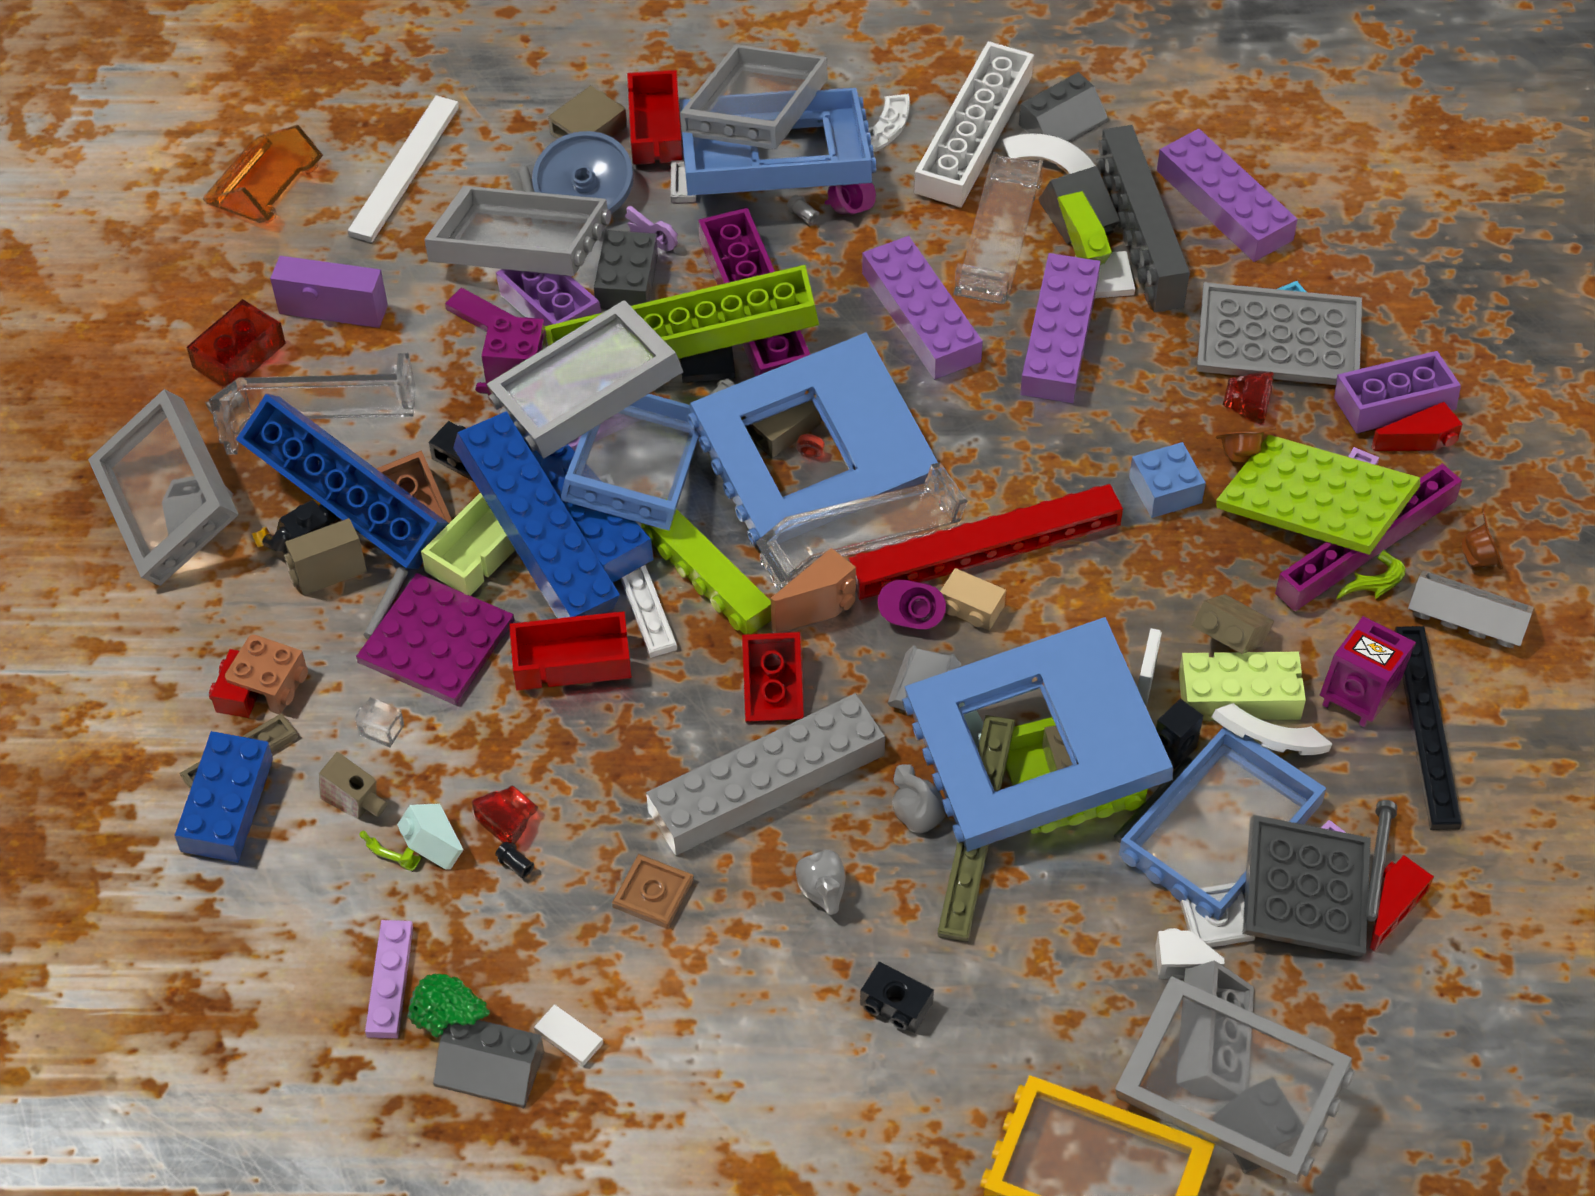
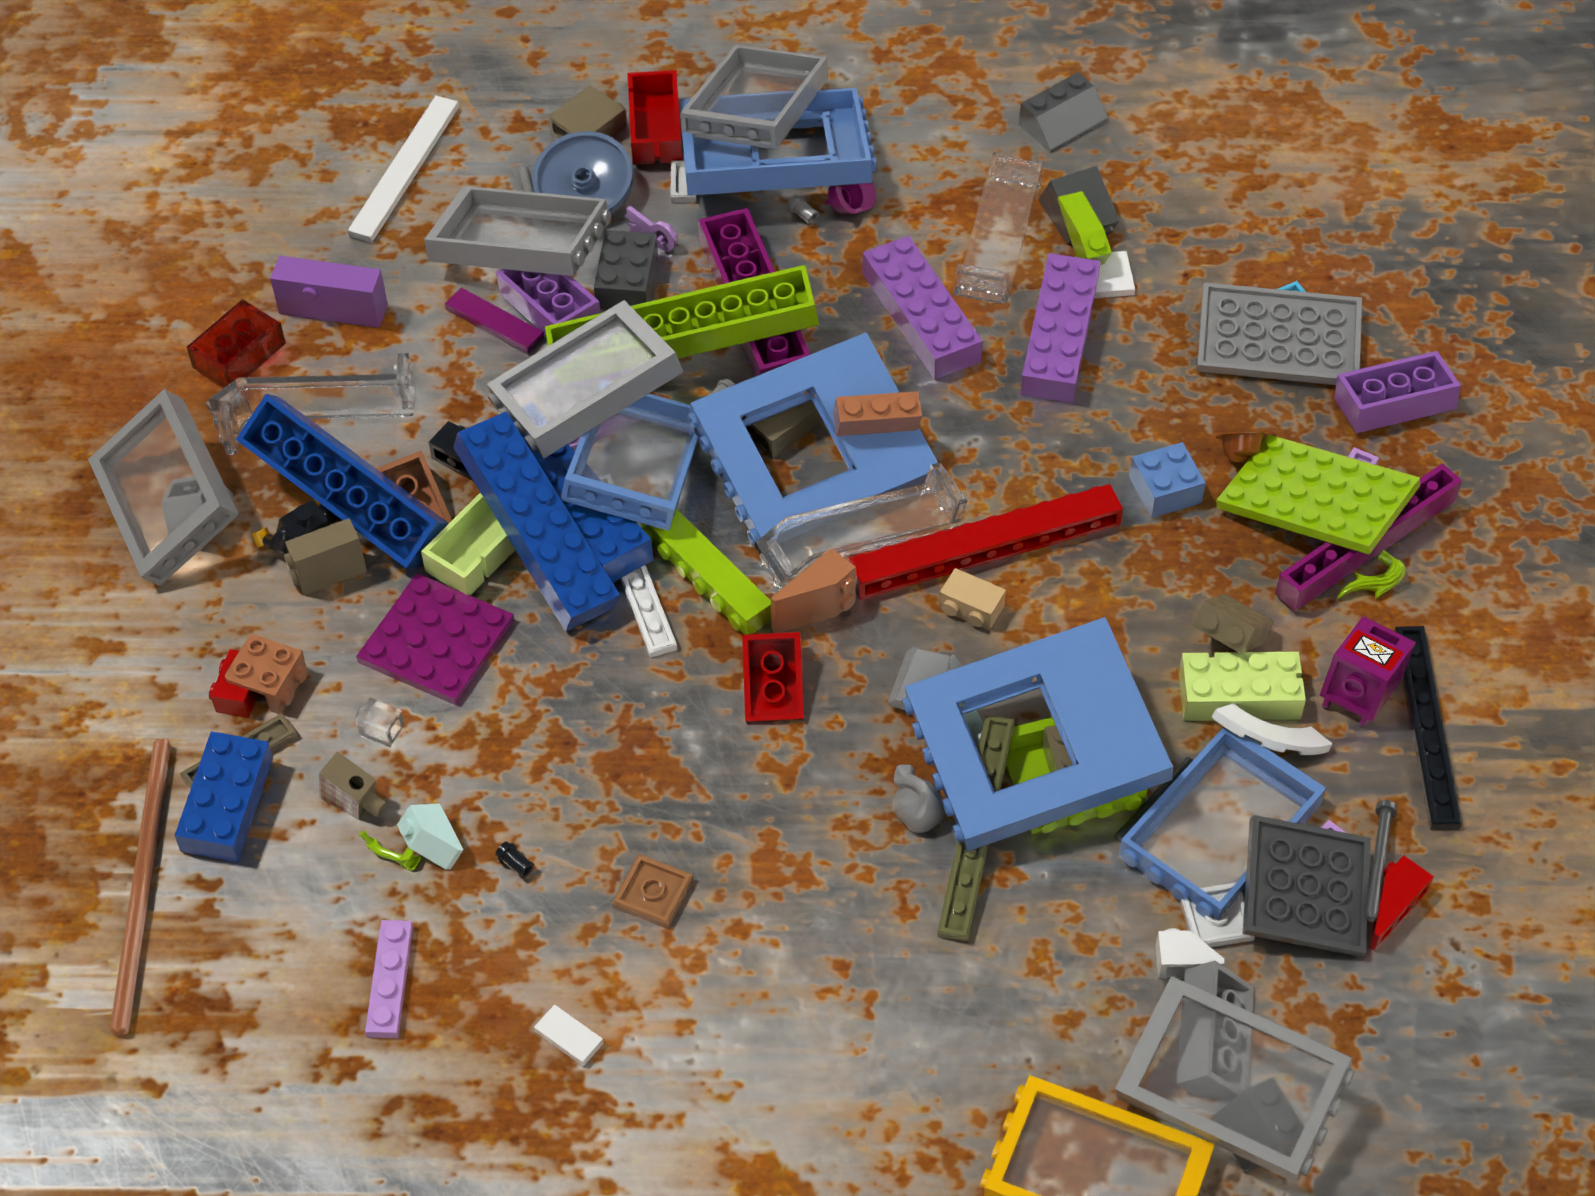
clear orange windscreen [203,125,323,224] -> none
light grey bar [363,567,408,639] -> none
green piece [407,974,490,1038] -> none
dark grey slope [433,1020,544,1109] -> none
clear red piece [472,785,538,844] -> none
magenta container [475,315,547,401] -> none
red piece [509,611,632,691] -> none
light grey brick [646,693,885,856] -> none
black tile [680,346,735,383] -> none
light grey piece [795,850,846,915] -> none
clear red tile [796,434,825,458] -> none
black brick [860,961,934,1033] -> none
white tile [868,94,910,153] -> none
magenta piece [878,580,946,629] -> none
white brick [914,41,1034,207] -> none
white tile [1002,134,1095,175] -> none
dark grey brick [1096,125,1190,313] -> none
white tile [1138,628,1162,707] -> none
black brick [1156,698,1204,769] -> none
medium lavender brick [1157,129,1298,262] -> none
clear red piece [1223,372,1274,425] -> none
red slope [1371,402,1463,451] -> none
light grey slope [1408,570,1534,648] -> none
dark orange piece [1462,508,1502,570] -> none
none -> nougat axle [110,738,171,1036]
none -> nougat brick [833,391,922,436]

